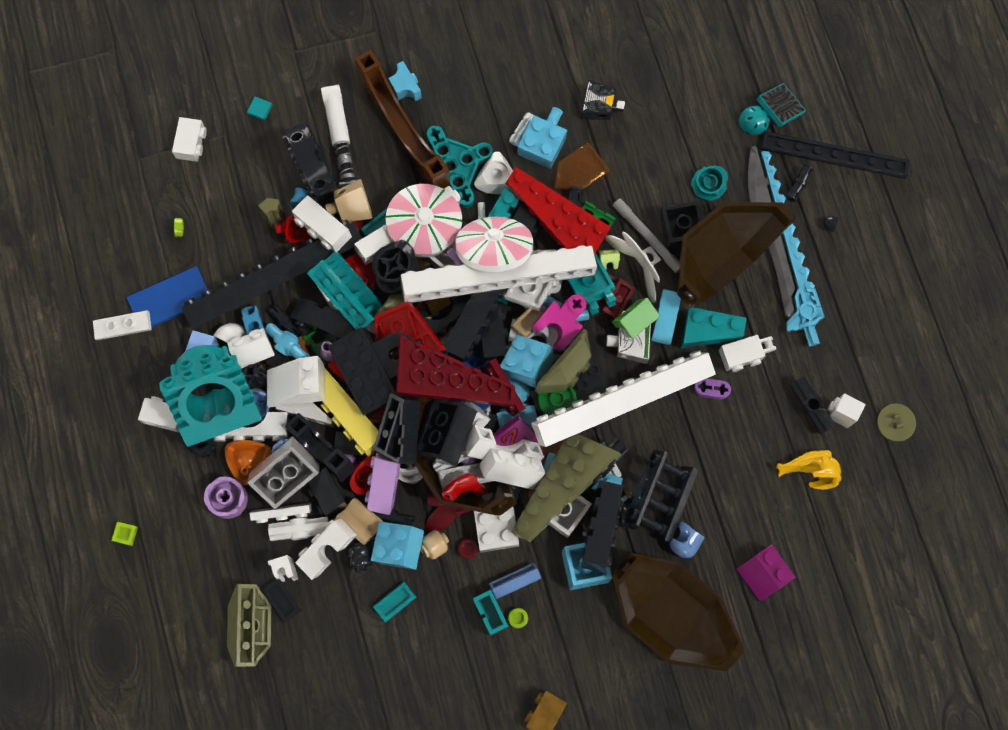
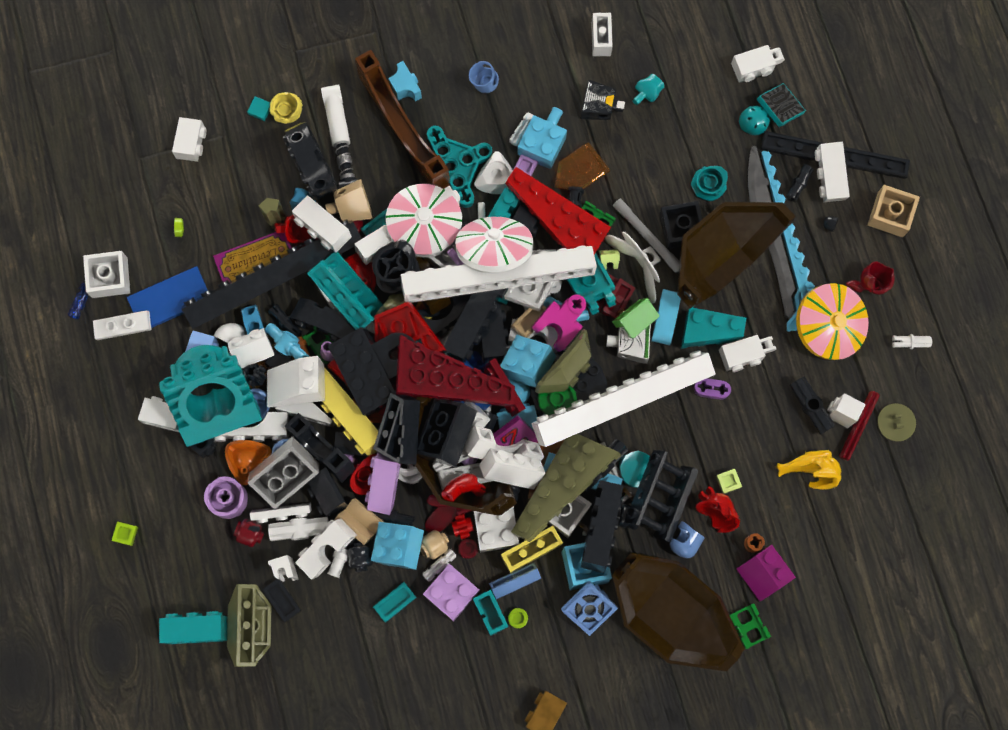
none -> clear blue axle [68,283,88,319]
none -> white brick [83,251,130,298]
none -> teal brick [159,611,228,644]
none -> pearl gold tile [213,232,291,282]
none -> dark red head [233,519,264,547]
none -> light yellow hair [270,92,303,124]
none -> white animal [327,549,348,578]
none -> white axle [423,549,456,581]
none -> lavender brick [423,564,480,622]
none -> red gear [451,514,474,539]
none -> medium blue helmet [469,61,499,93]
none -> light yellow brick [501,526,563,573]
none -> lavender tile [513,154,538,176]
none -> medium blue piece [561,581,618,636]
none -> white brick [591,13,612,56]
none -> teal hat [619,451,650,488]
none -> teal piece [632,74,664,105]
none -> red helmet [695,486,740,533]
none -> yellowish green plate [716,469,742,494]
none -> green piece [729,603,771,649]
none -> white brick [731,45,785,82]
none -> dark orange bush [744,533,765,553]
none -> dish [796,283,868,360]
none -> white brick [815,142,850,203]
none -> dark red axle [839,391,880,461]
none -> dark red hair [846,261,895,295]
none -> tan brick [867,185,920,238]
none -> white axle [892,334,932,349]

